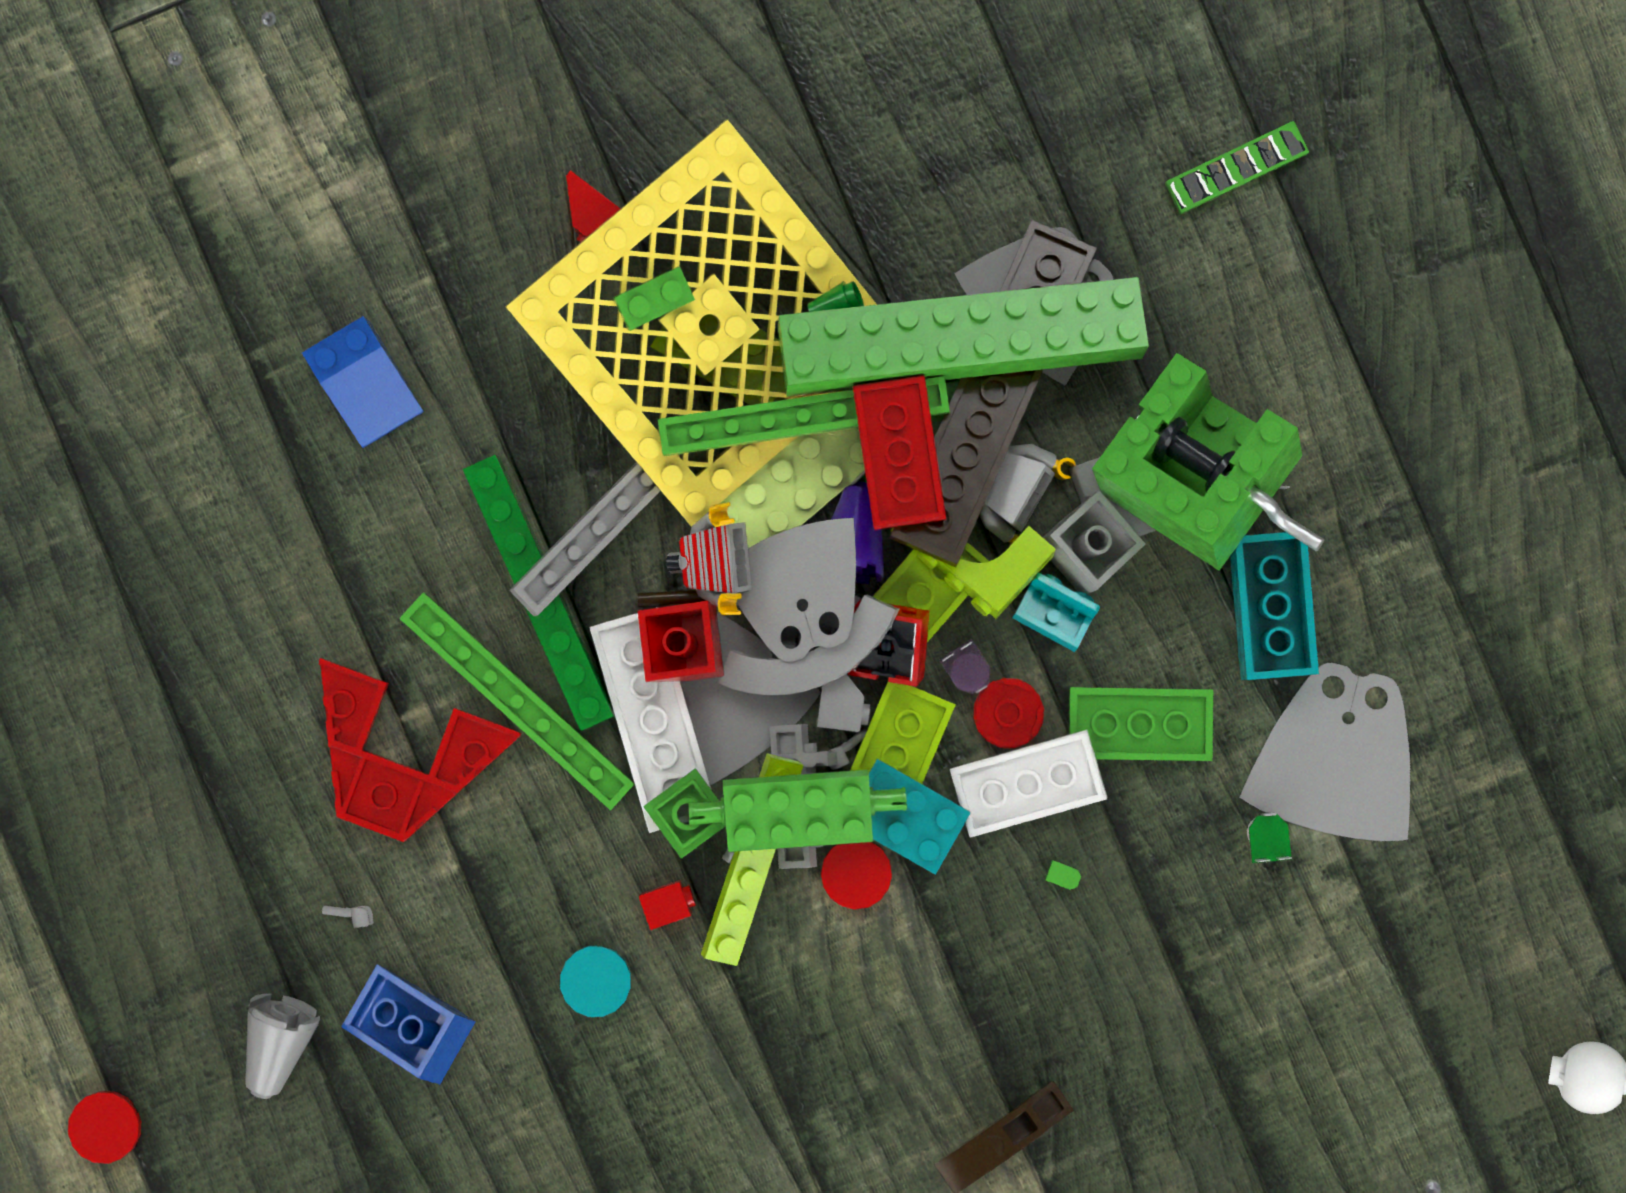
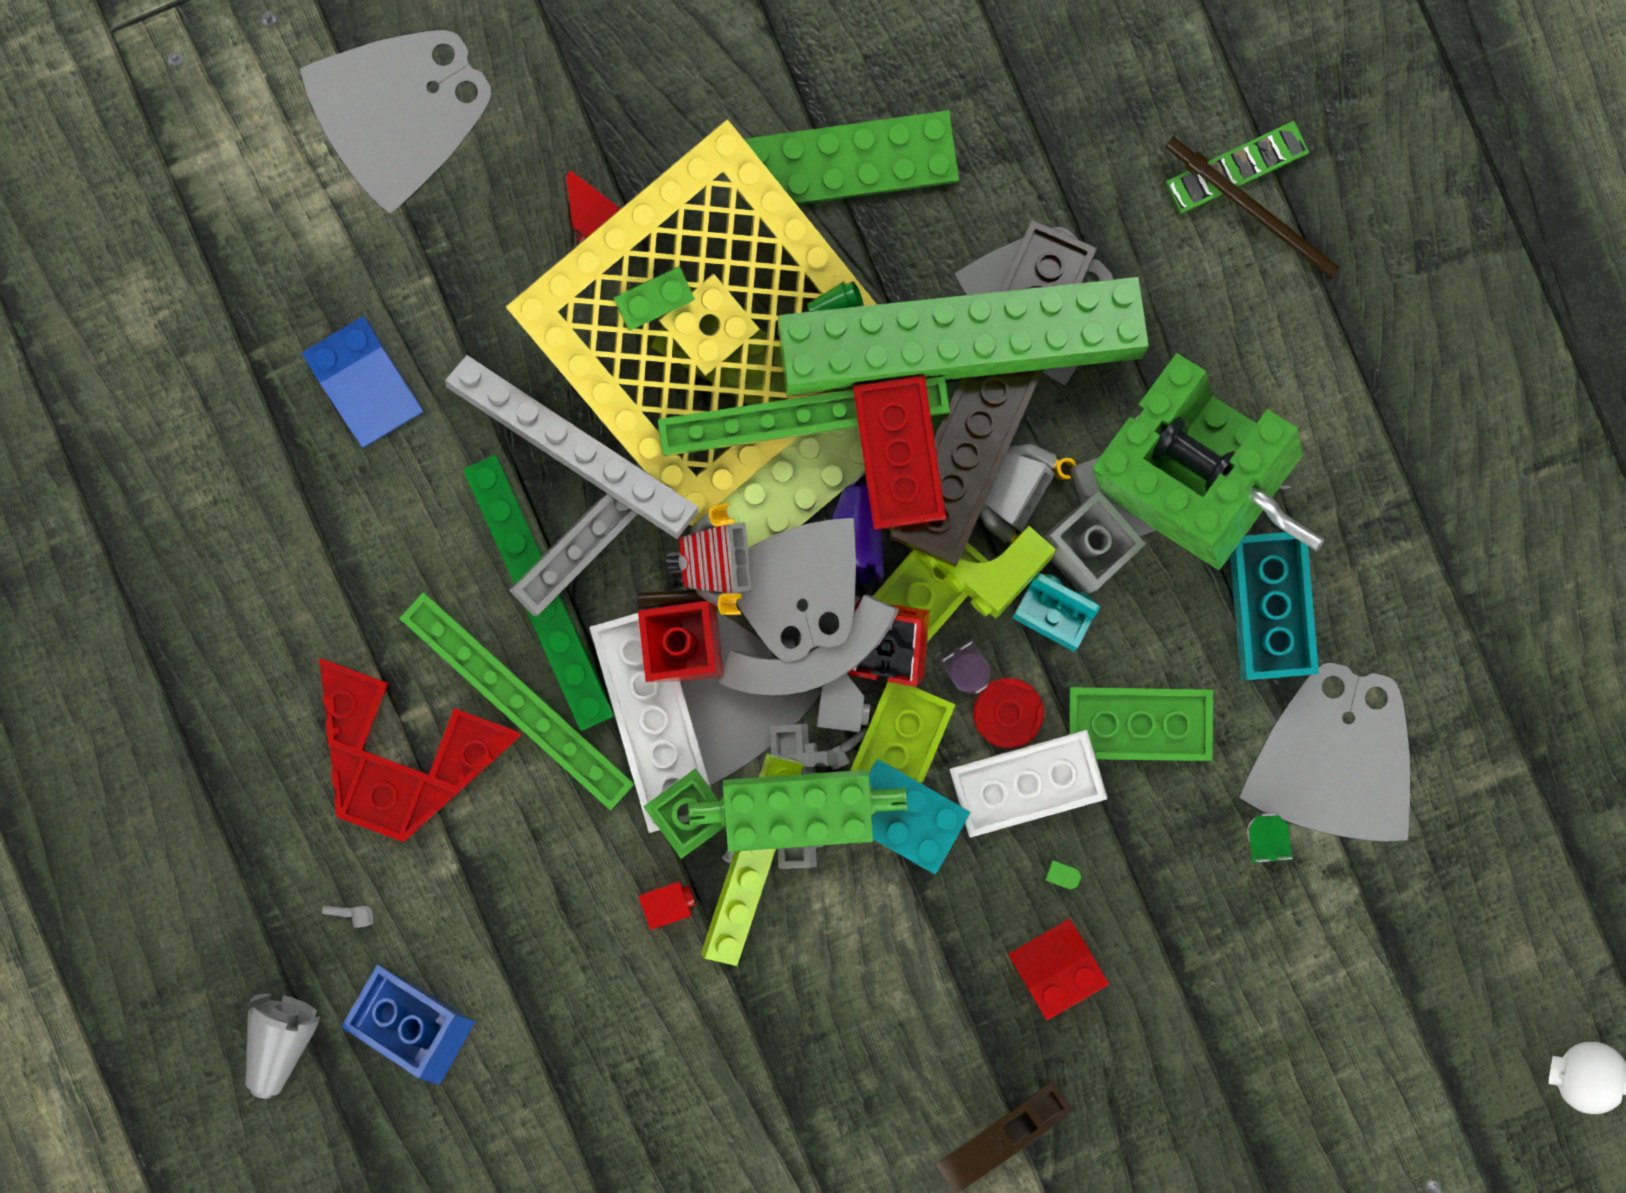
red tile [68,1091,142,1164] -> none
teal tile [560,945,631,1017] -> none
red tile [821,842,892,910] -> none
none -> light grey piece [300,30,491,214]
none -> light grey plate [445,355,698,539]
none -> bright green plate [744,110,959,210]
none -> red slope [1008,918,1109,1020]
none -> dark brown bar [1165,136,1340,278]

